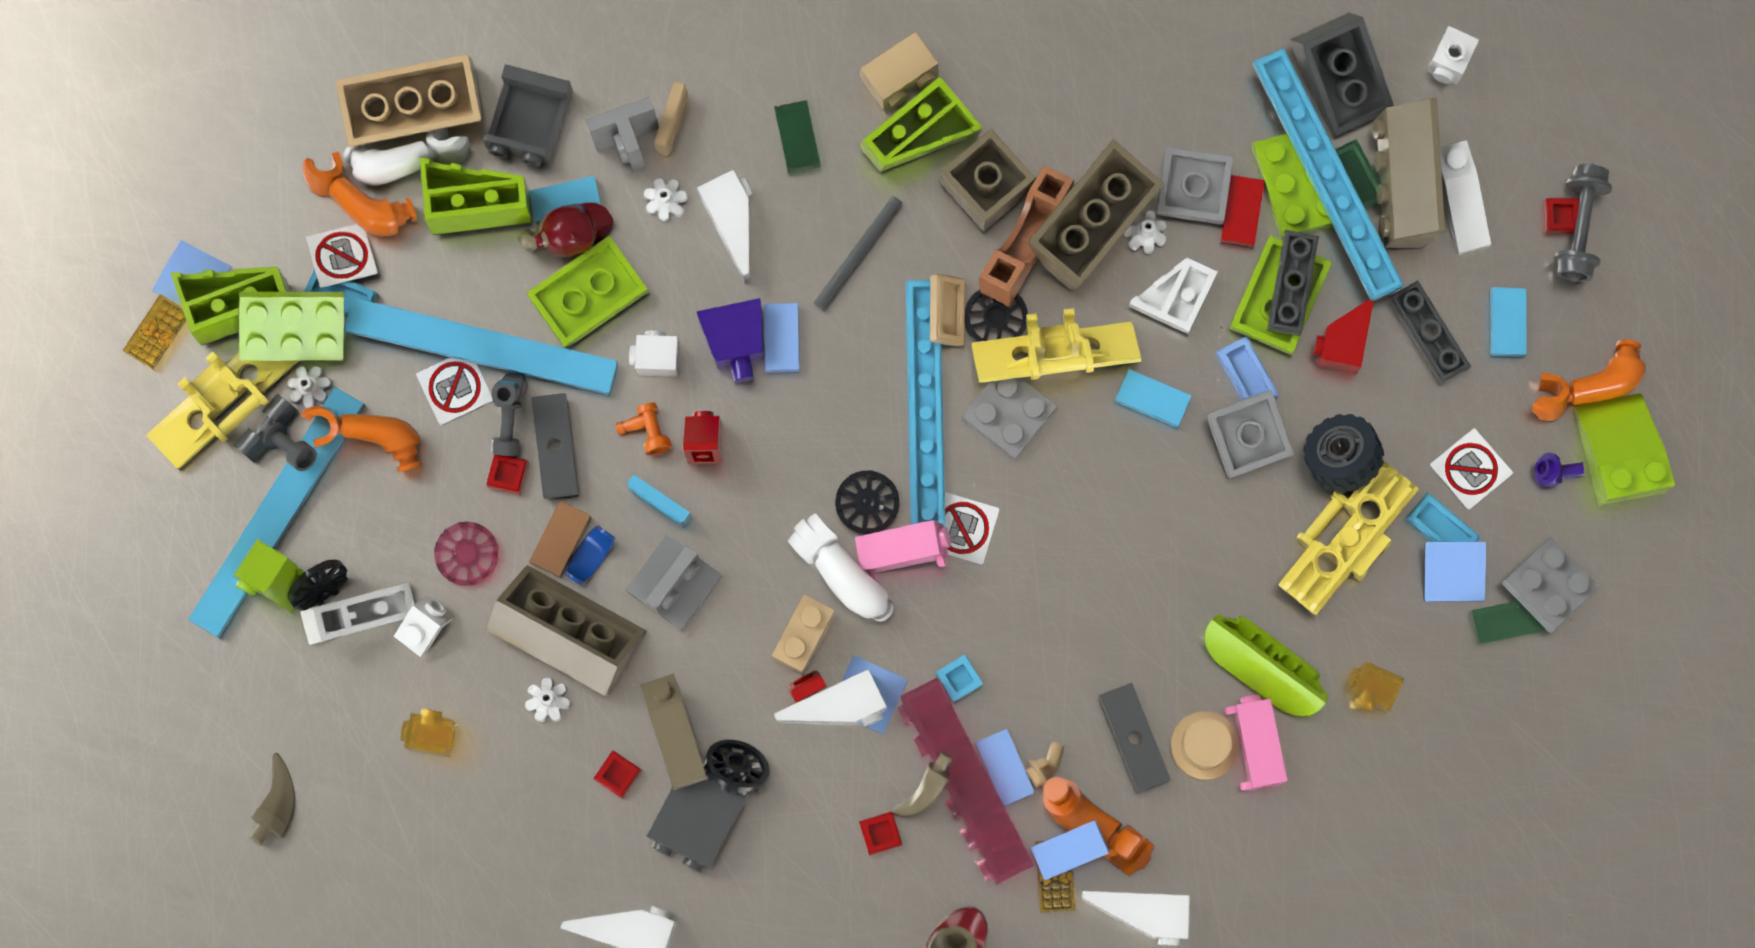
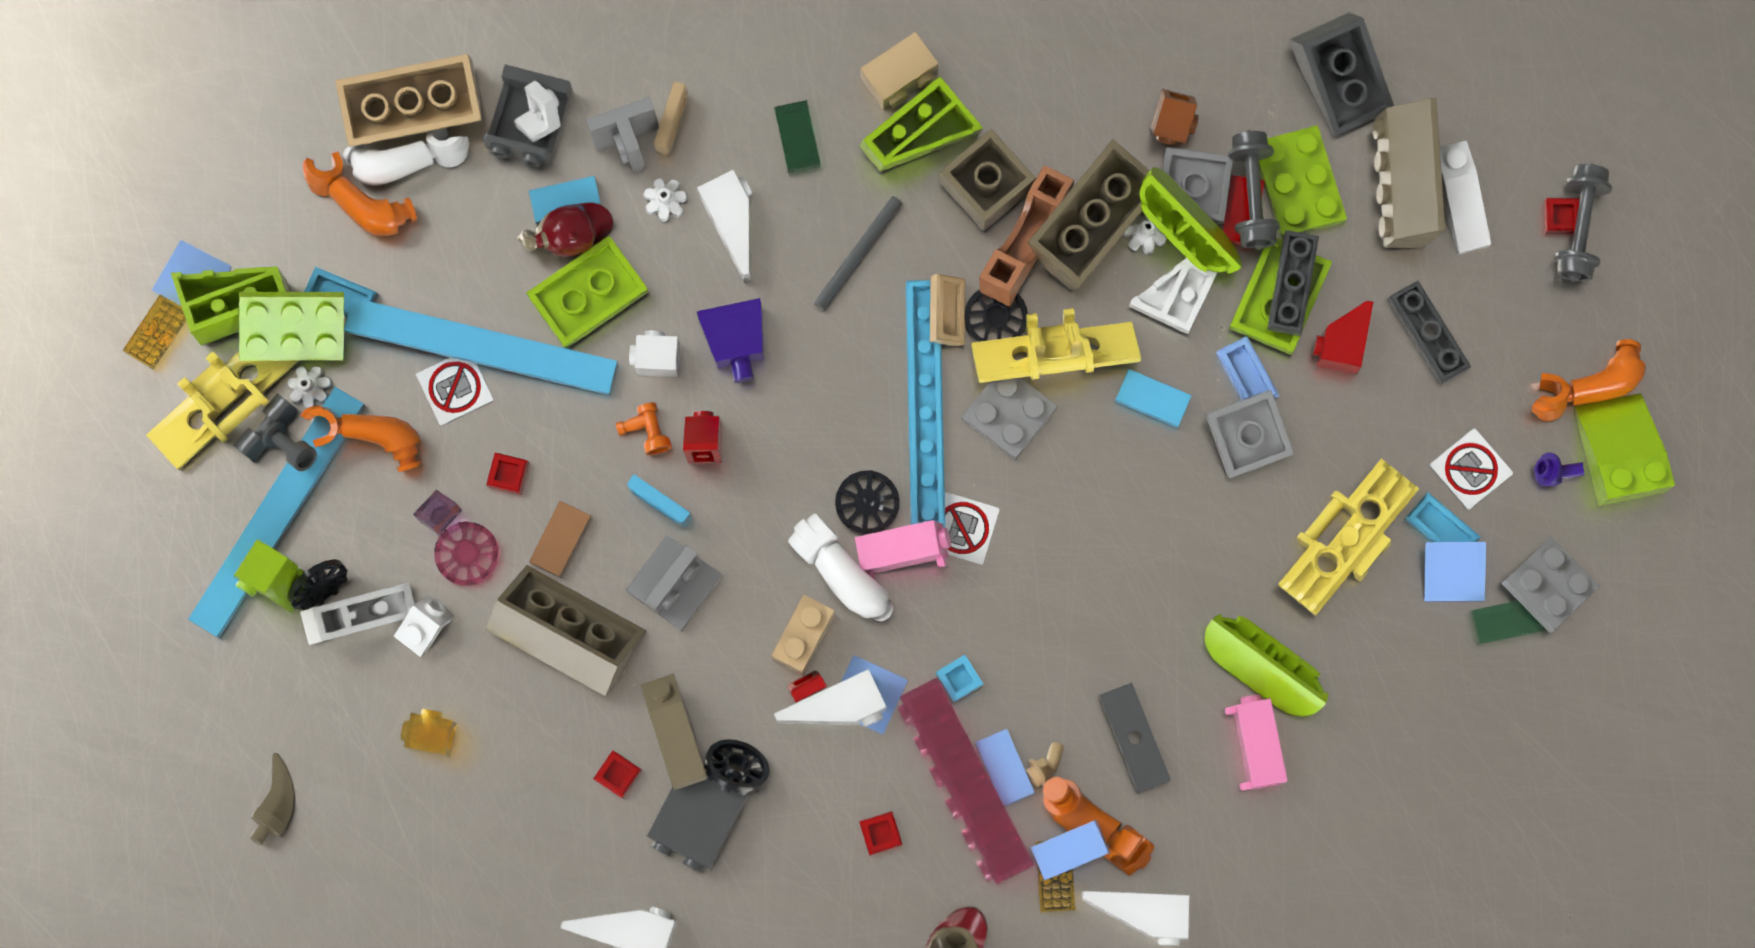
sticker [306,224,378,288] -> none
lime wedge [420,158,532,235] -> none
dark grey bar [491,373,527,456] -> none
white plant [525,677,571,723] -> none
dark grey tile [531,393,578,499] -> none
blue helmet [565,526,615,585] -> none
light blue tile [764,303,799,373] -> none
dark tan bar [893,752,954,816] -> none
tan piece [1170,711,1239,780] -> none
medium azure tile [1252,48,1404,301] -> none
black wheel [1303,414,1384,493] -> none
clear green tile [1335,139,1381,210] -> none
clear yellow brick [1346,661,1405,714] -> none
white brick [1427,26,1479,85] -> none
medium azure tile [1490,287,1527,357] -> none
none -> clear purple plate [413,490,462,535]
none -> white bracket [515,80,561,142]
none -> lime brick [1140,167,1242,274]
none -> dark orange brick [1151,89,1199,145]
none -> dark grey piece [1228,130,1280,250]

